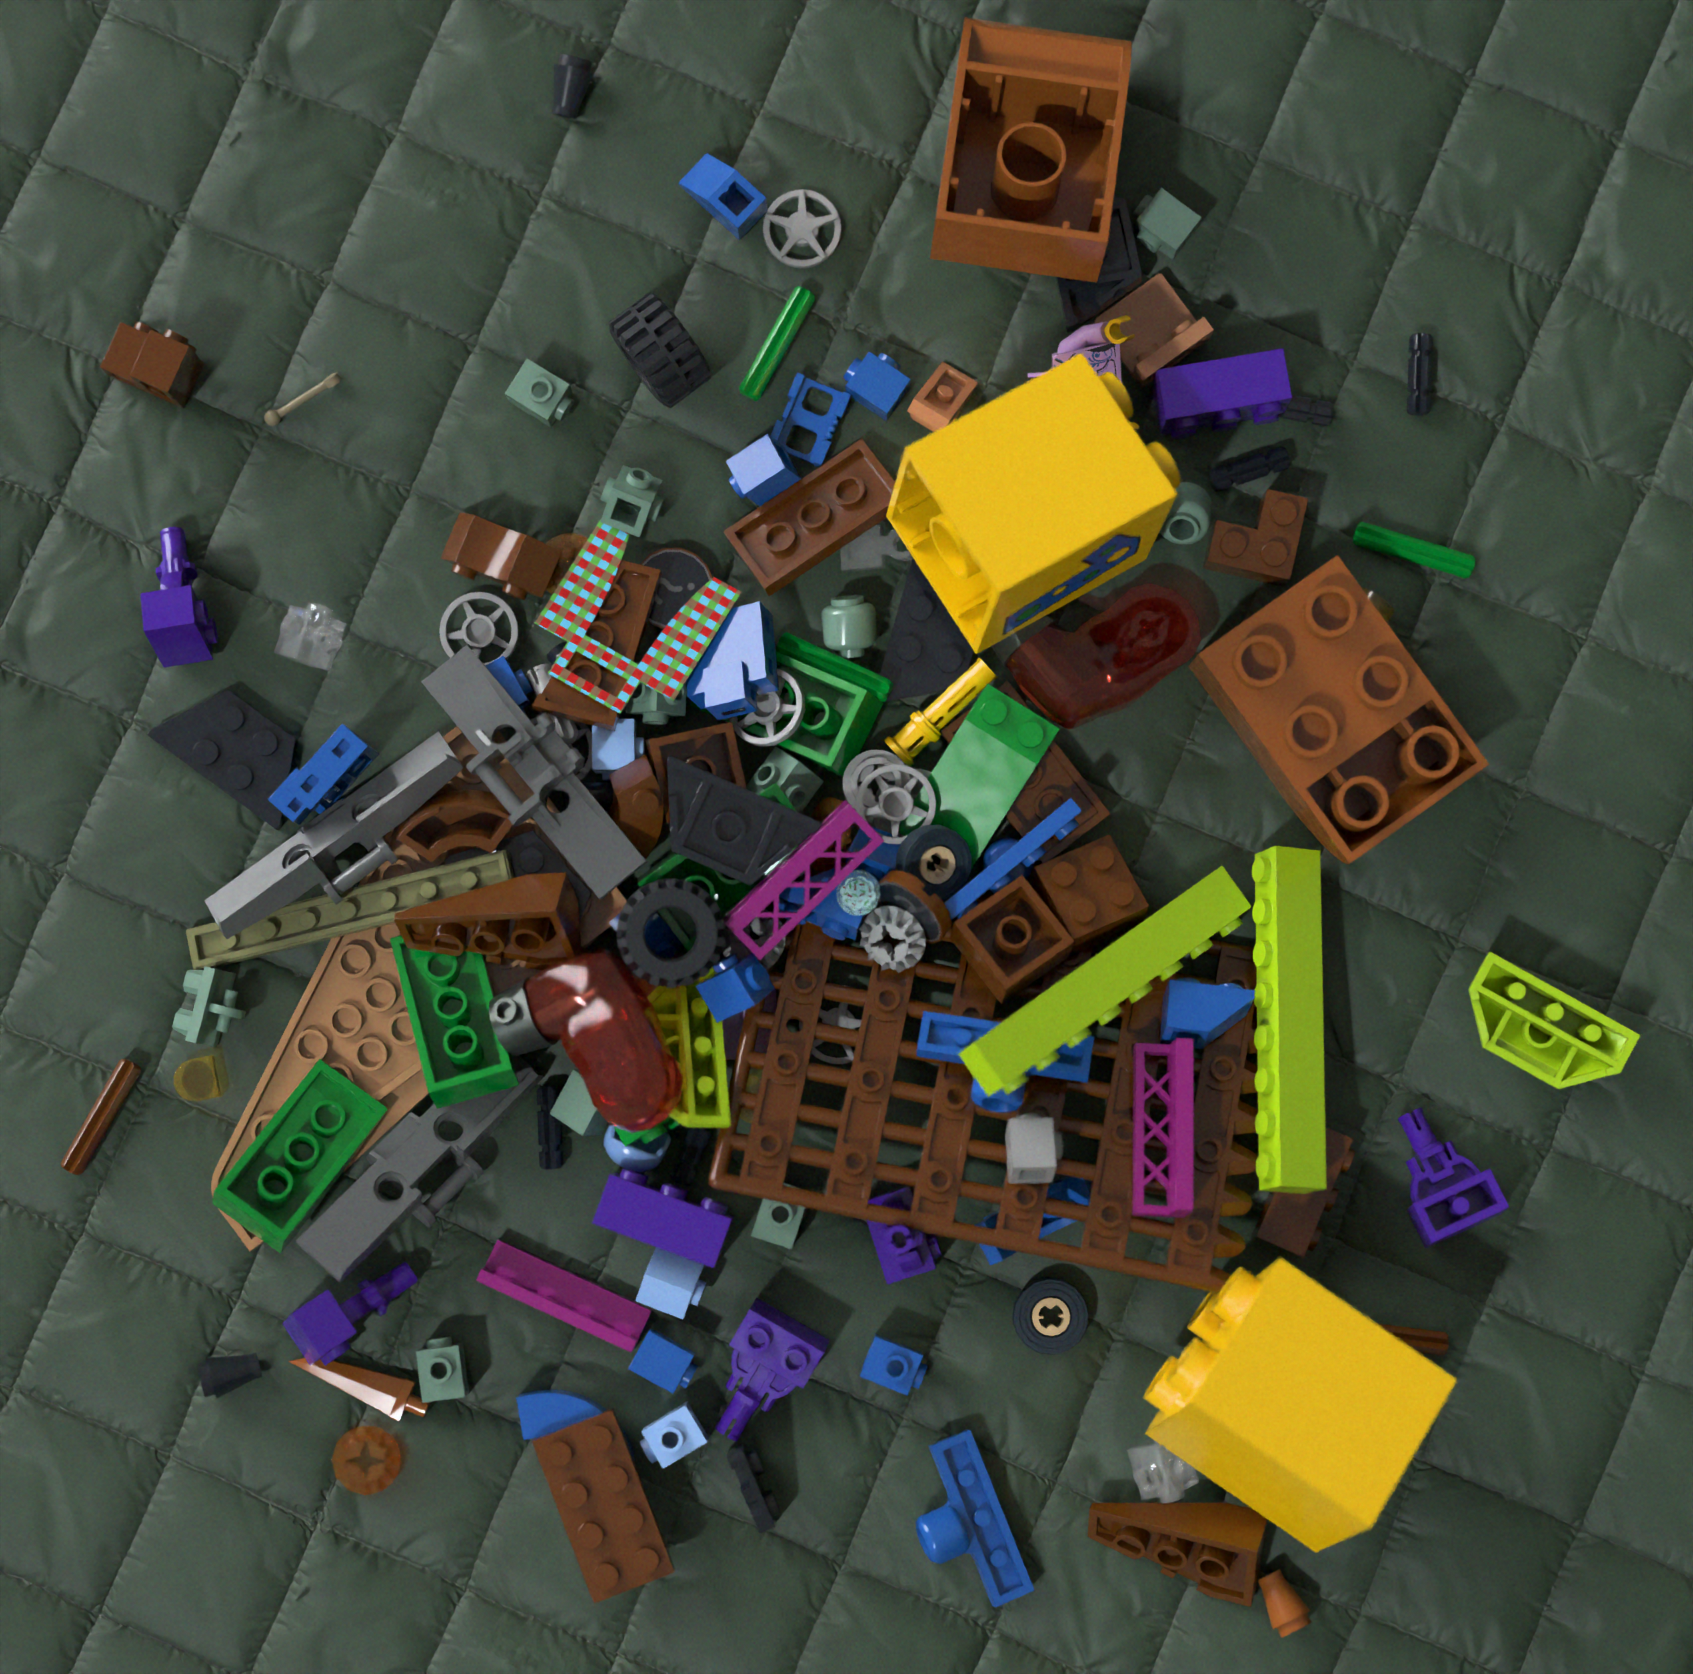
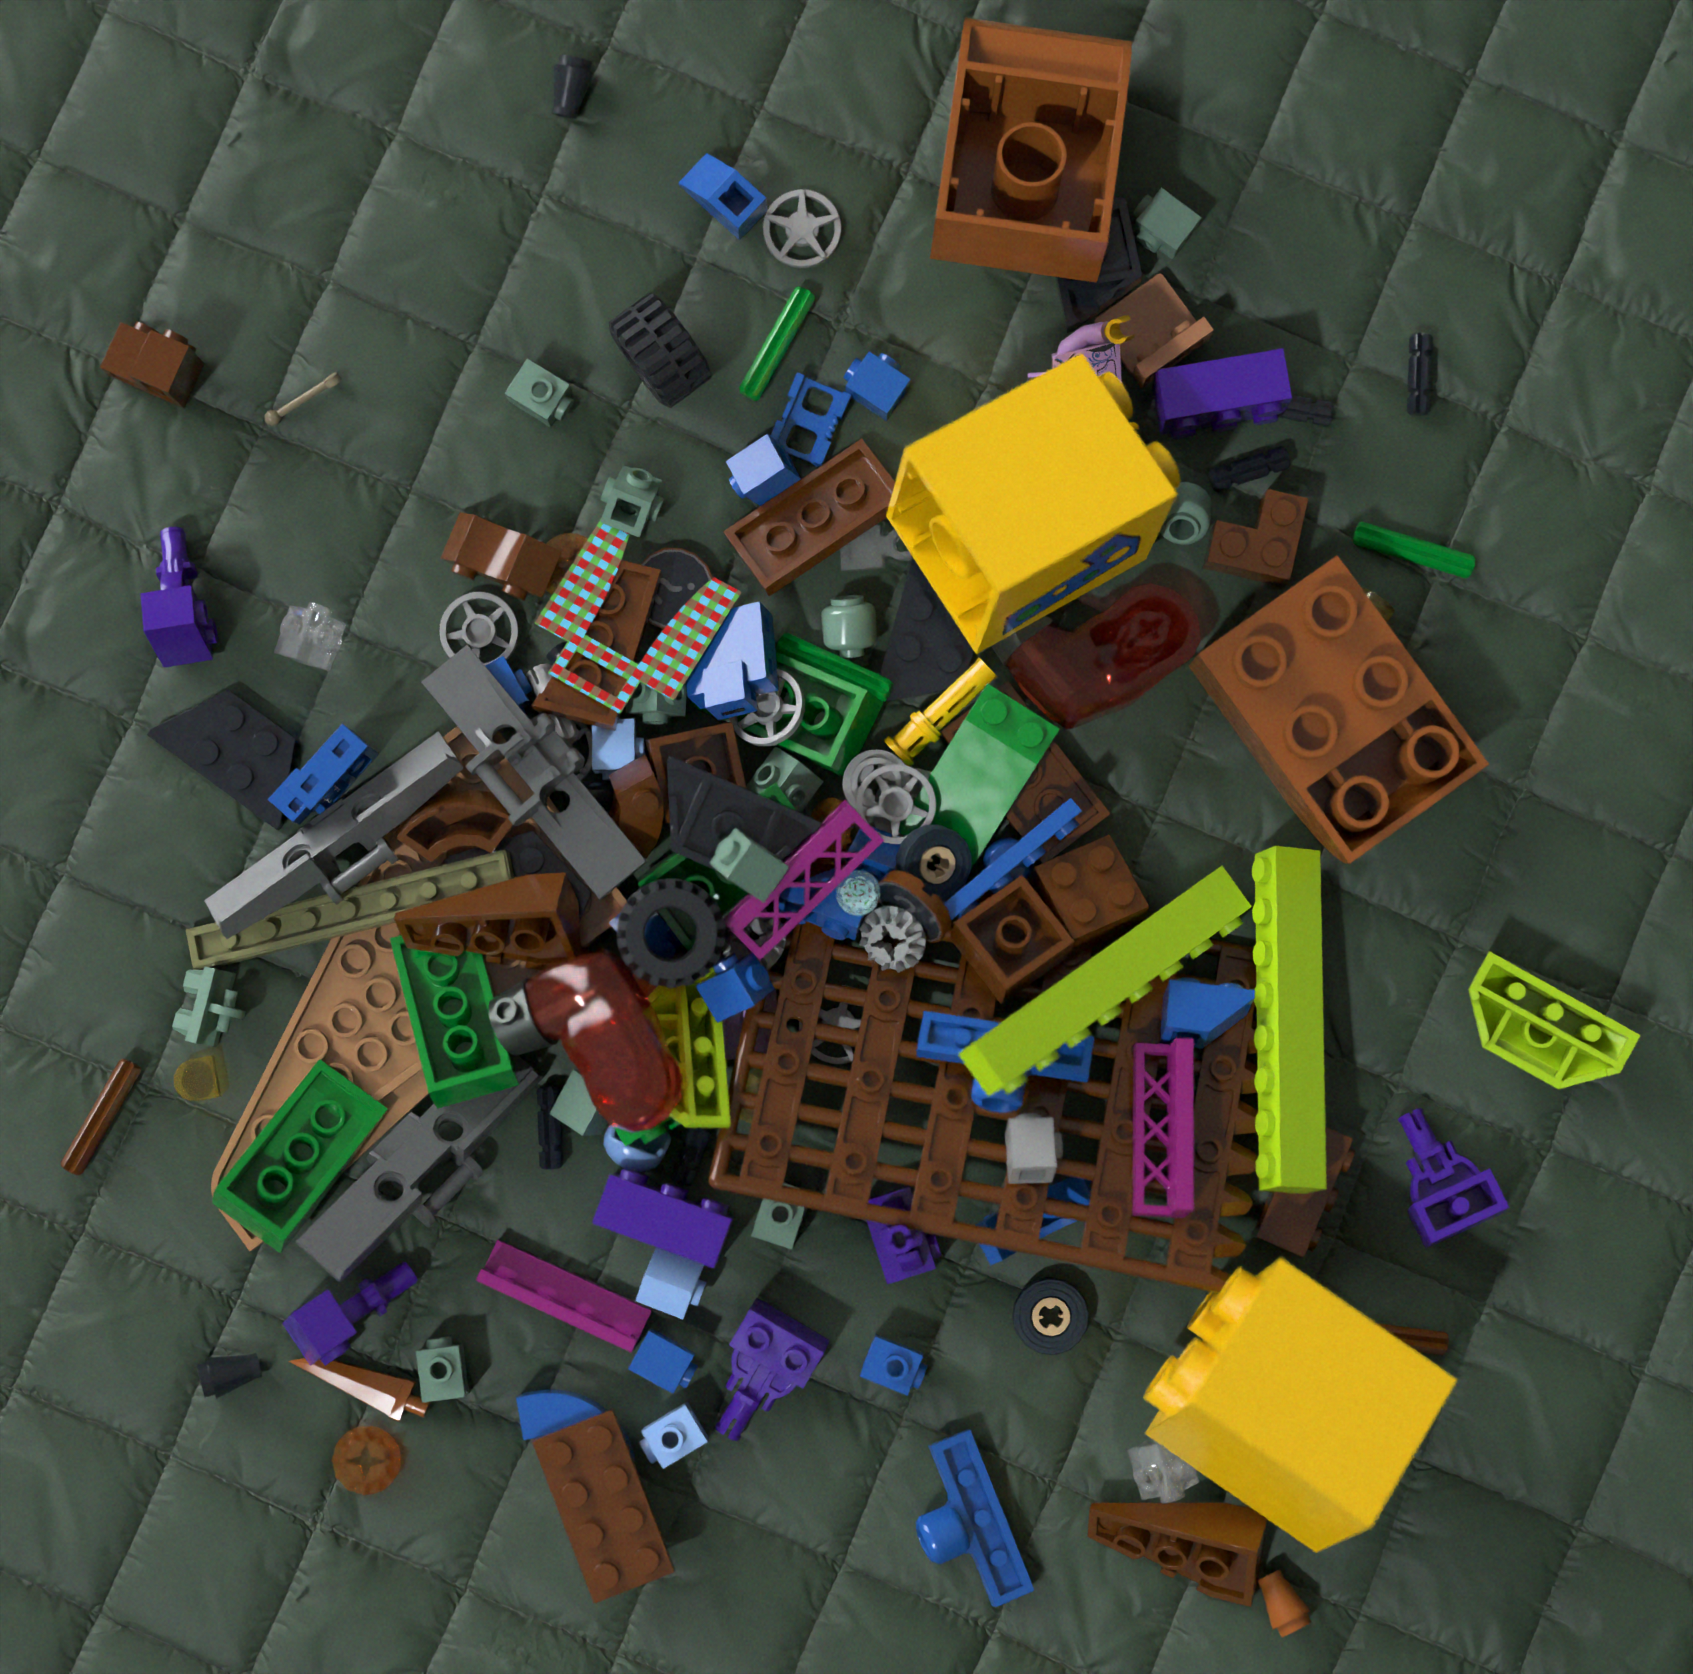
black wing [726,1442,781,1533] -> none
nougat slope [907,361,978,432] -> none
none -> sand green brick [710,828,789,902]

